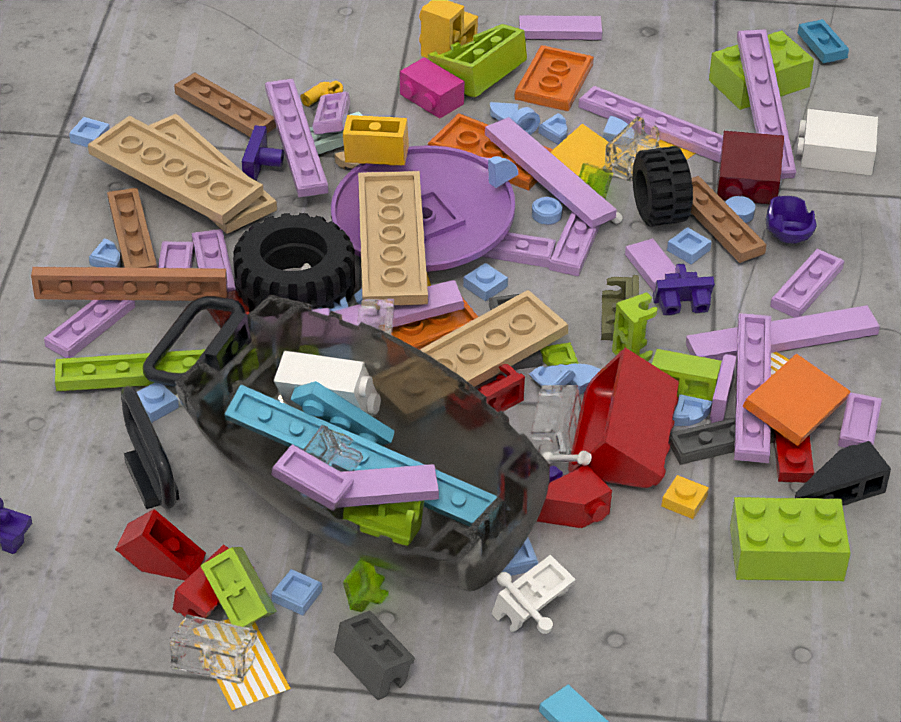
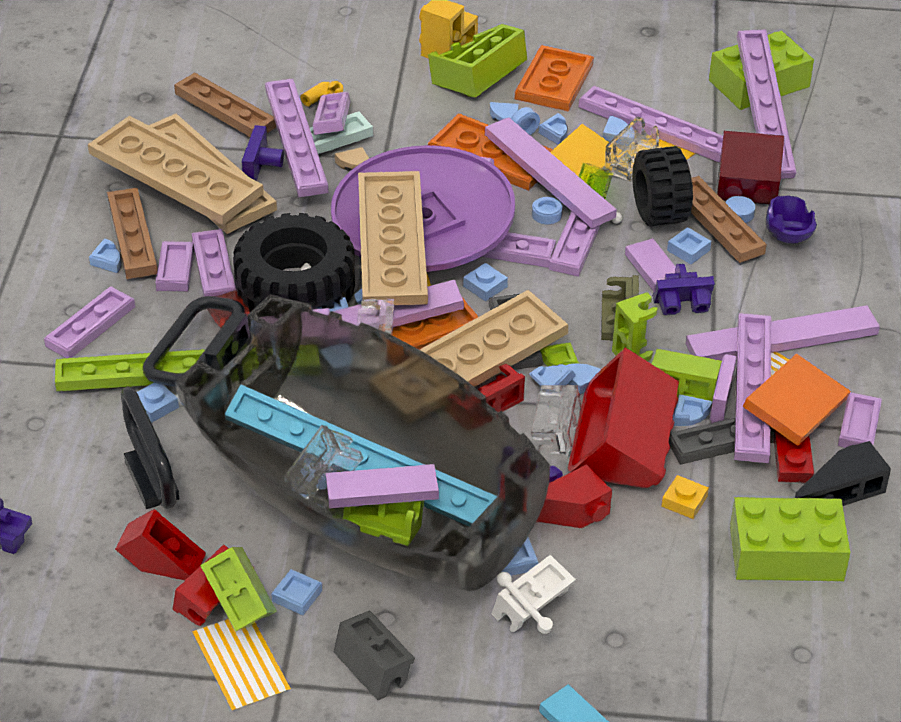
nougat plate [31,267,228,301] -> none
light blue tile [69,117,110,147] -> none
clear hinge [170,614,257,684] -> none
lavender tile [271,444,354,511] -> none
white brick [274,351,381,420] -> none
medium azure plate [291,381,395,446] -> none
yellow brick [343,115,409,165] -> none
clear neon green tile [343,558,389,612] -> none
dark pink brick [400,57,465,119] -> none
light blue tile [488,156,519,188] -> none
lavender tile [519,15,602,40] -> none
white hinge [541,450,592,466] -> none
lavender tile [770,249,844,318] -> none
white brick [796,109,878,176] -> none
dark azure plate [798,19,849,63] -> none

